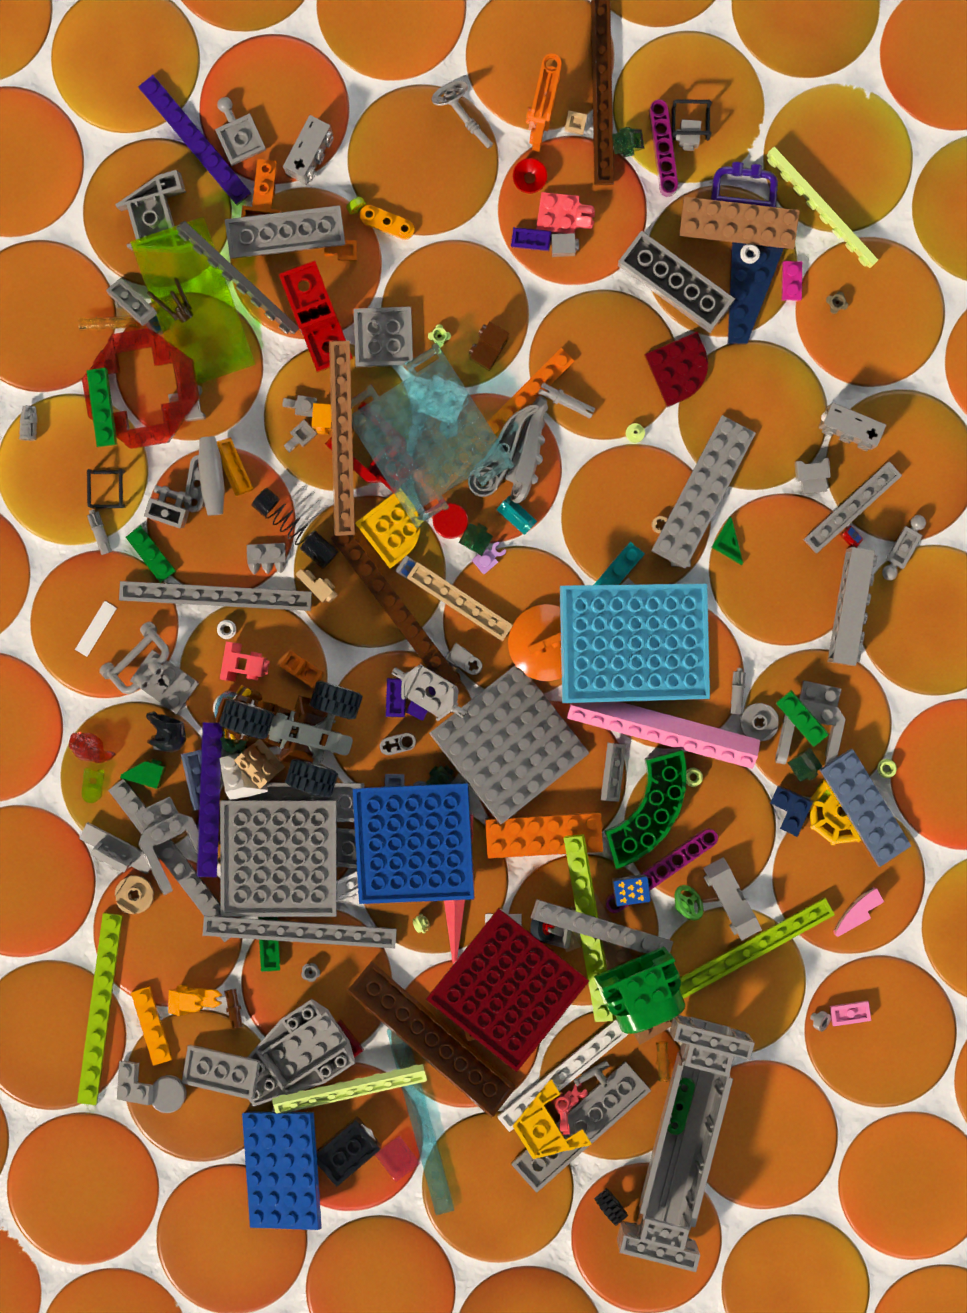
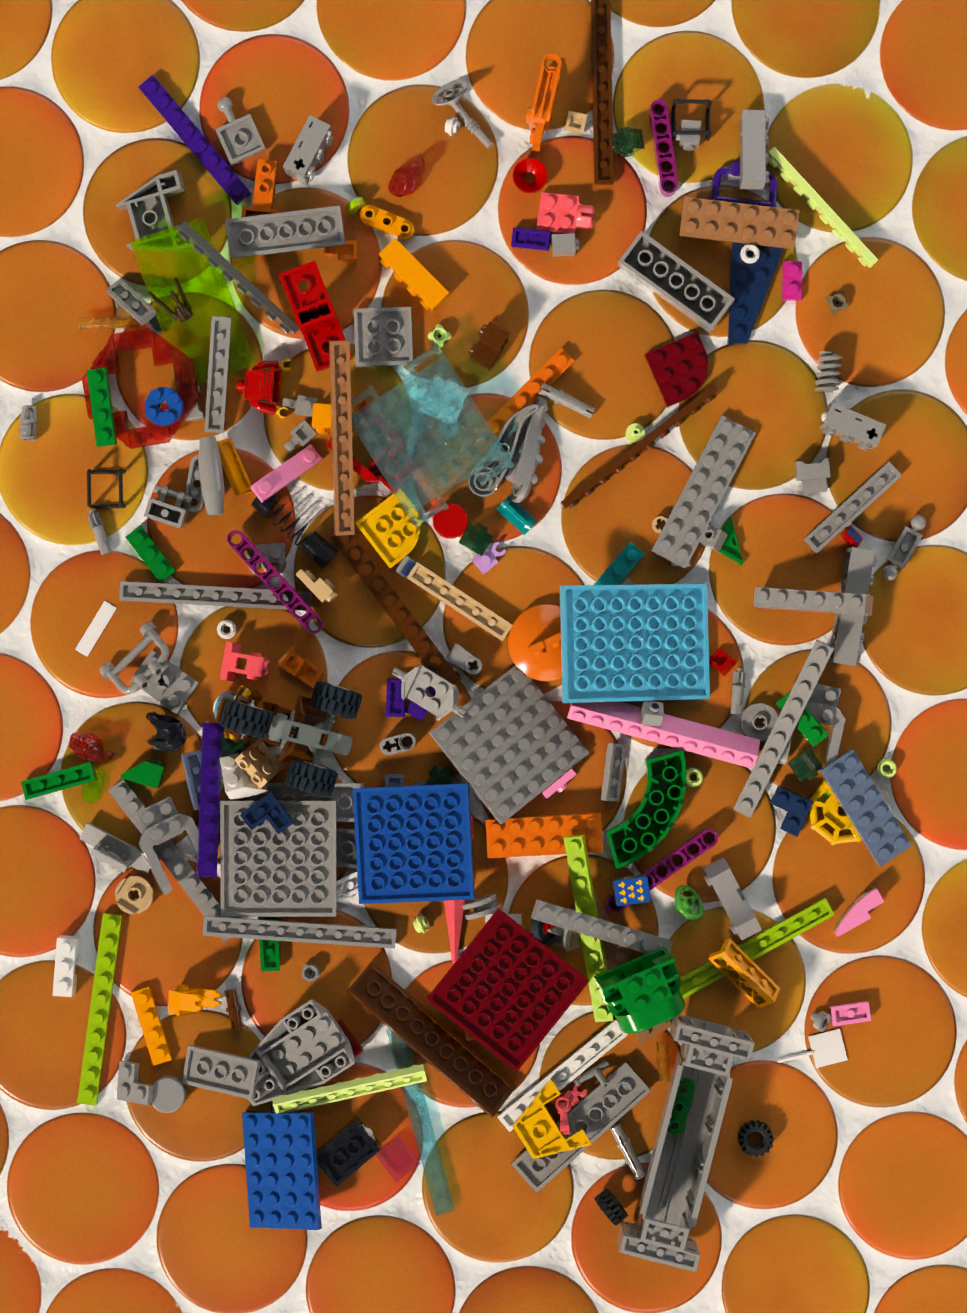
none -> green plate [21,762,98,800]
none -> white arch [52,935,80,997]
none -> blue plate [145,387,184,426]
none -> light grey plate [204,316,231,433]
none -> magenta beam [227,530,324,634]
none -> red torso [236,359,291,418]
none -> dark blue plate [240,791,295,834]
none -> bright pink plate [250,444,322,503]
none -> light orange brick [379,238,450,311]
none -> clear red hair [388,154,425,197]
none -> white plate [445,116,461,136]
none -> light grey head [462,894,500,920]
none -> bright pink plate [542,768,576,799]
none -> reddish brown plate [560,384,718,509]
none -> light grey pin [609,1123,646,1180]
none -> light grey plate [641,701,664,727]
none -> light grey plate [700,524,728,552]
none -> light orange fence [708,938,780,1008]
none -> red slope [709,647,737,676]
none -> light grey plate [733,639,834,818]
none -> black tyre [738,1120,774,1157]
none -> light grey brick [740,109,769,190]
none -> light grey brick [753,587,874,616]
none -> white piece [777,1028,848,1068]
none -> light grey piece [814,351,843,393]

